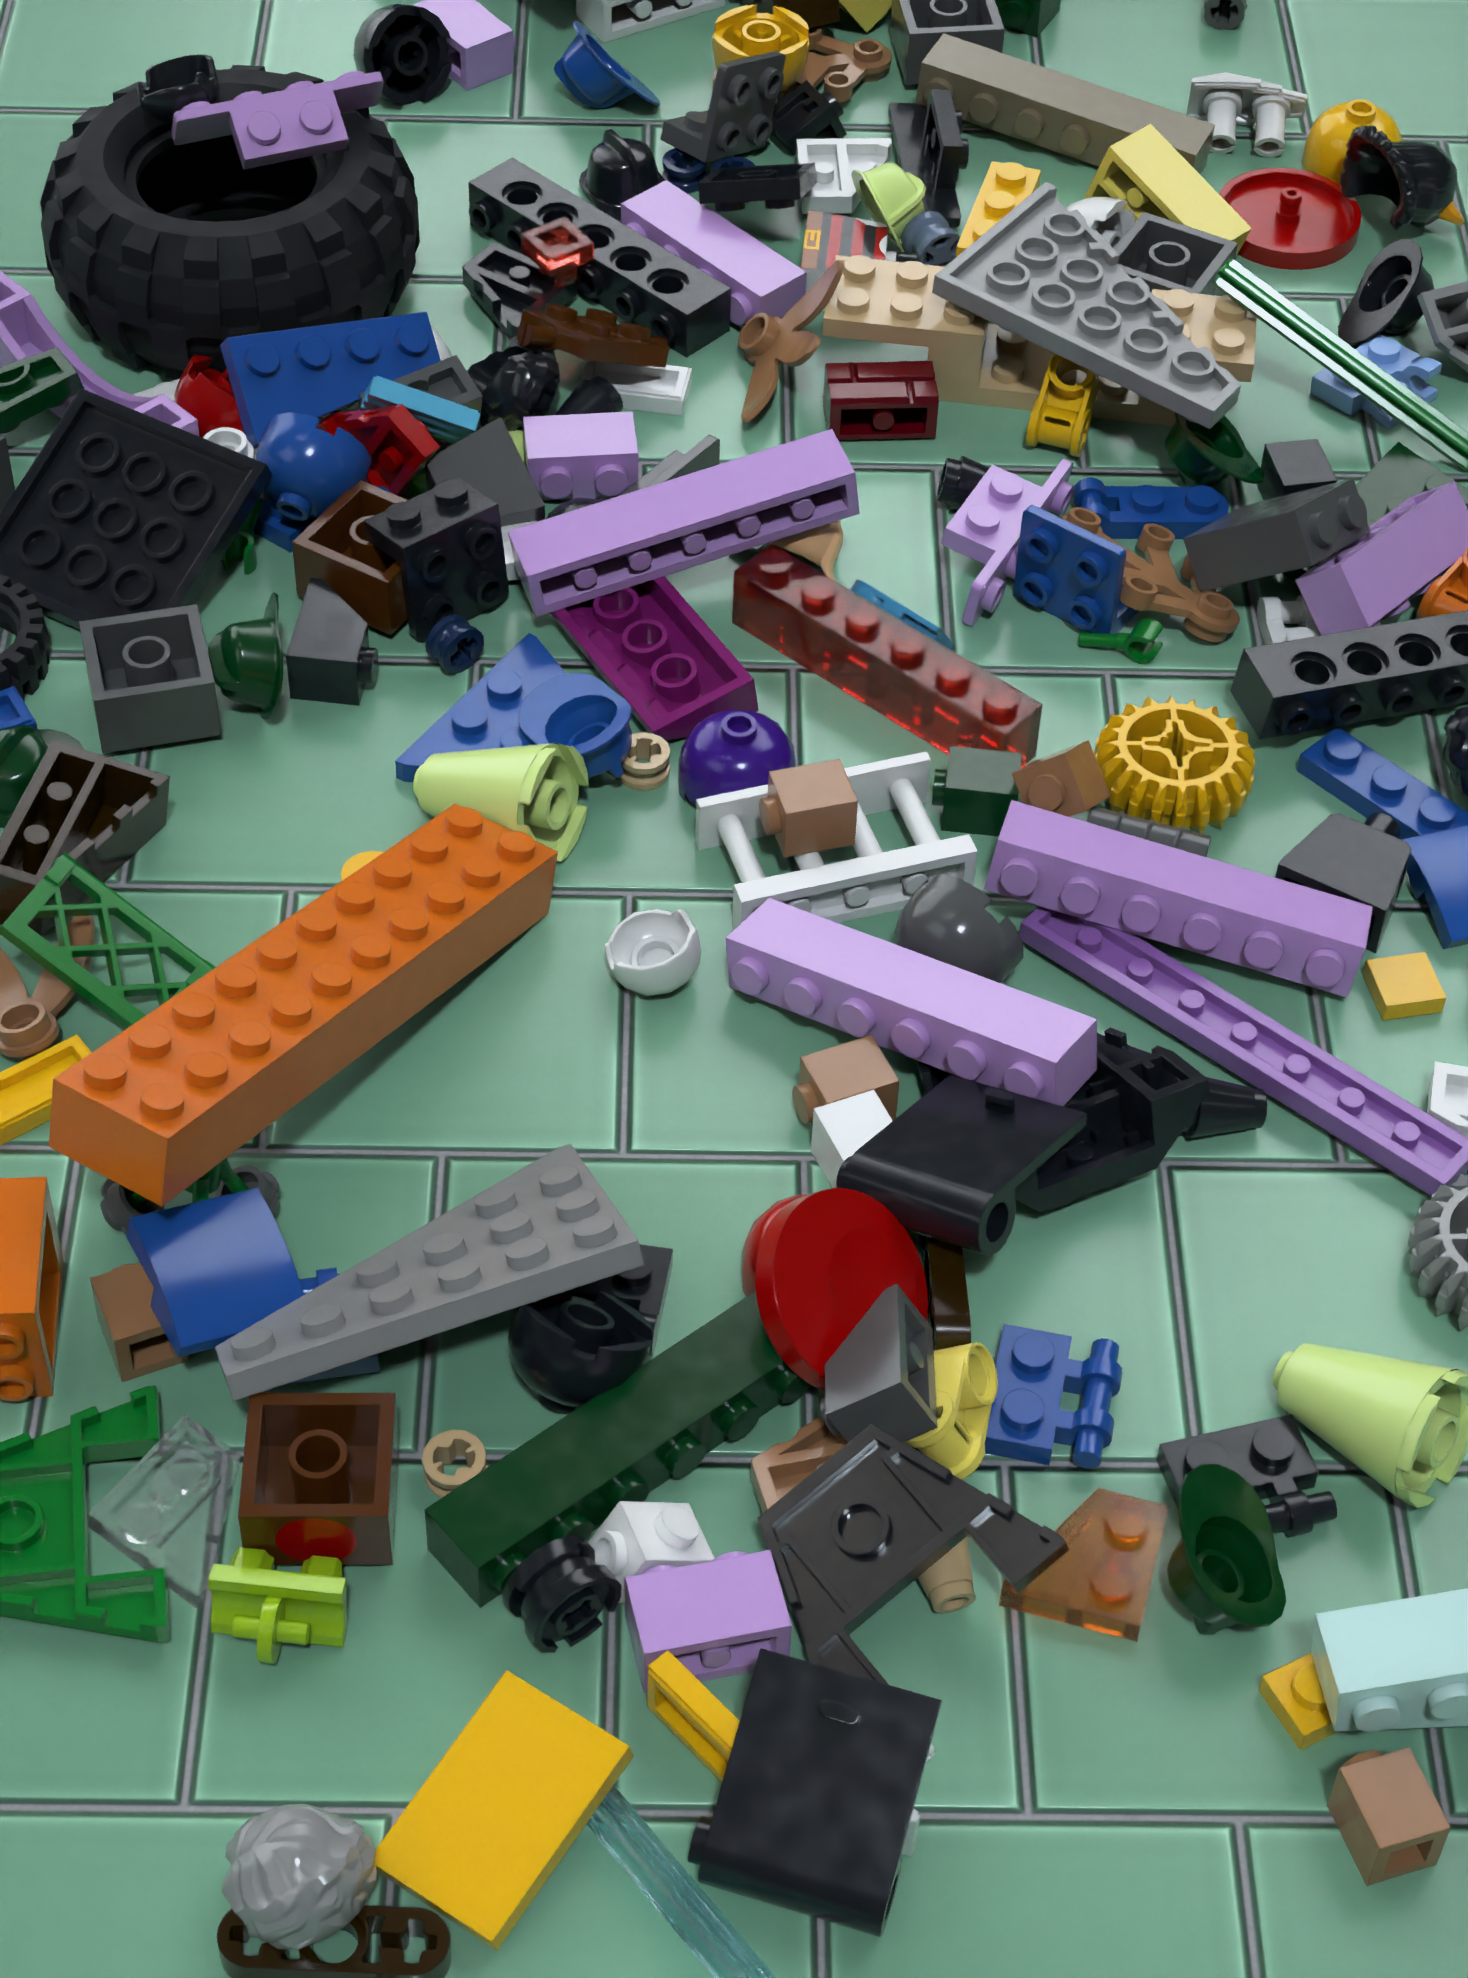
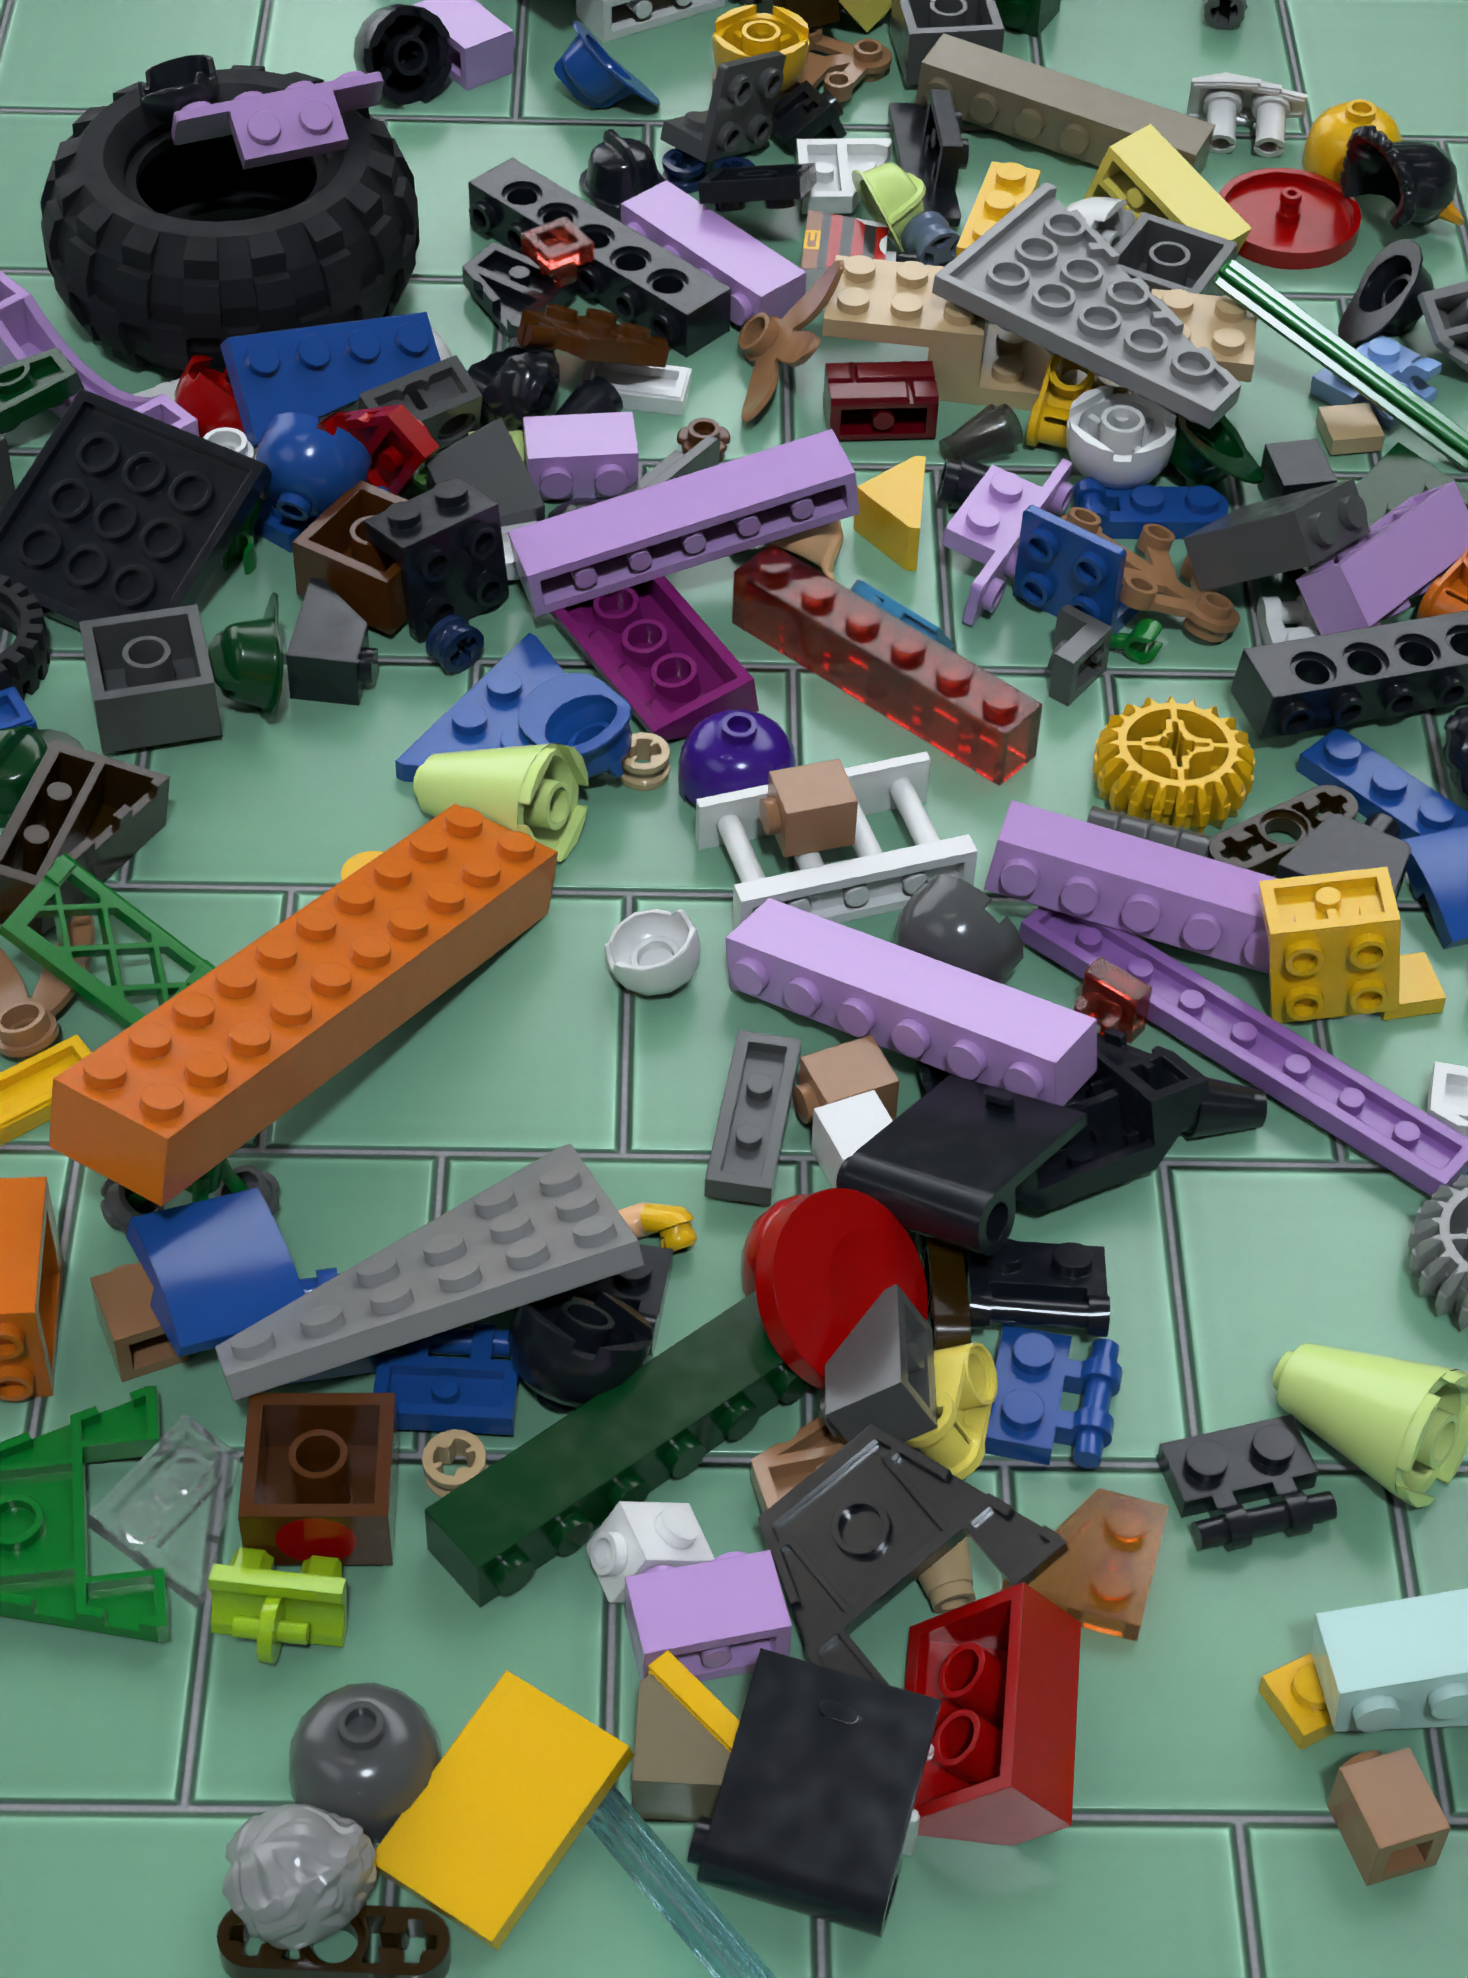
medium azure tile [359,376,481,444] -> none
black wheel [503,1535,621,1652] -> none
dark green brick [932,746,1022,836] -> none
medium nougat brick [1011,740,1111,817] -> none
dark green piece [1167,1464,1286,1635] -> none
none -> dark grey cylinder [289,1683,442,1844]
none -> blue plate [373,1321,520,1435]
none -> yellow arm [618,1202,697,1252]
none -> dark tan slope [632,1674,731,1822]
none -> reddish brown plate [677,418,731,463]
none -> dark grey plate [705,1030,802,1206]
none -> yellow slope [853,456,926,571]
none -> red slope [904,1582,1081,1846]
none -> clear smoke cone [939,404,1023,462]
none -> black plate [967,1239,1110,1337]
none -> dark grey bracket [1048,604,1113,706]
none -> white cylinder [1066,385,1177,489]
none -> clear red tile [1074,957,1152,1044]
none -> dark brown beam [1207,785,1358,877]
none -> yellow bracket [1259,867,1401,1023]
none -> tan tile [1315,403,1385,455]

